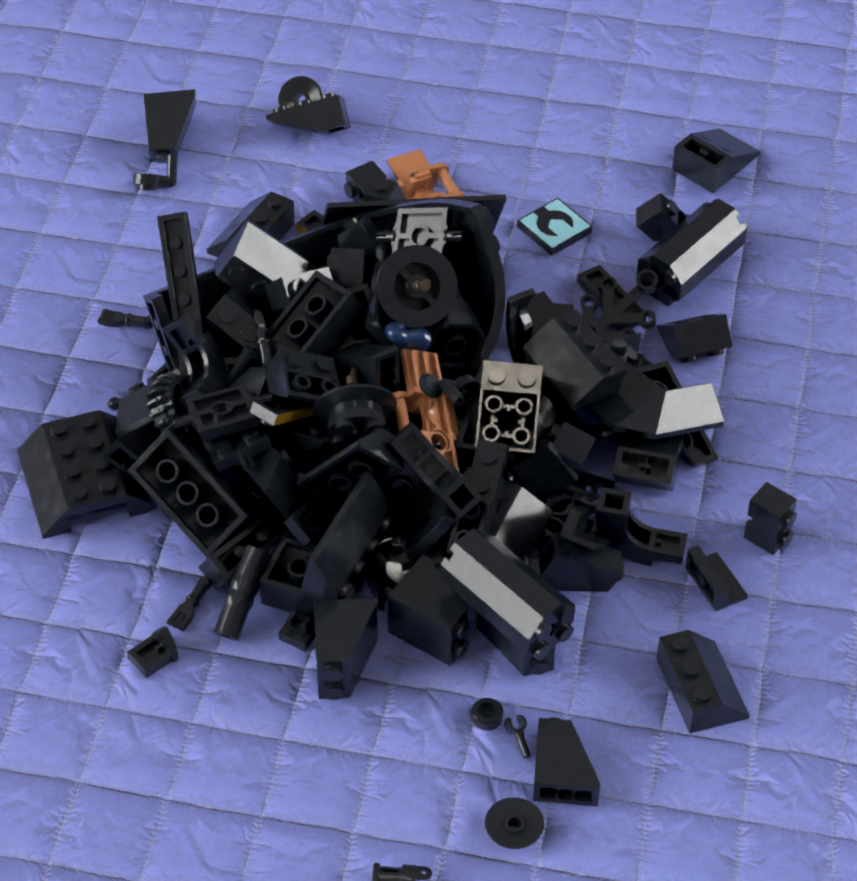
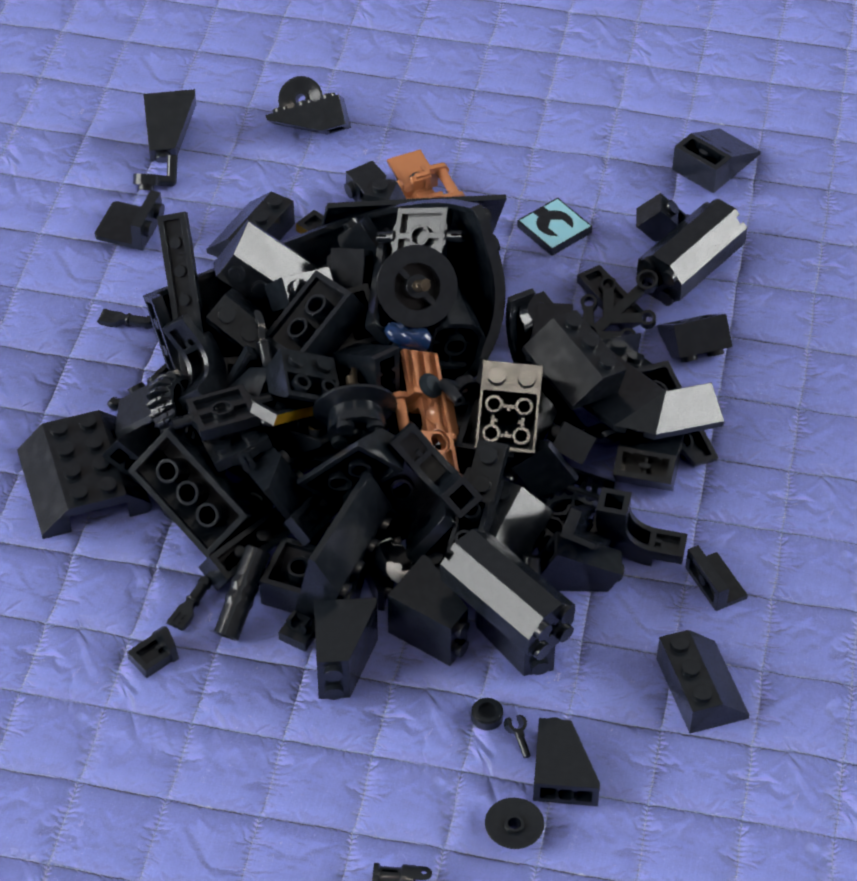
black brick [743,482,797,555] -> none
none -> black bracket [95,190,165,251]

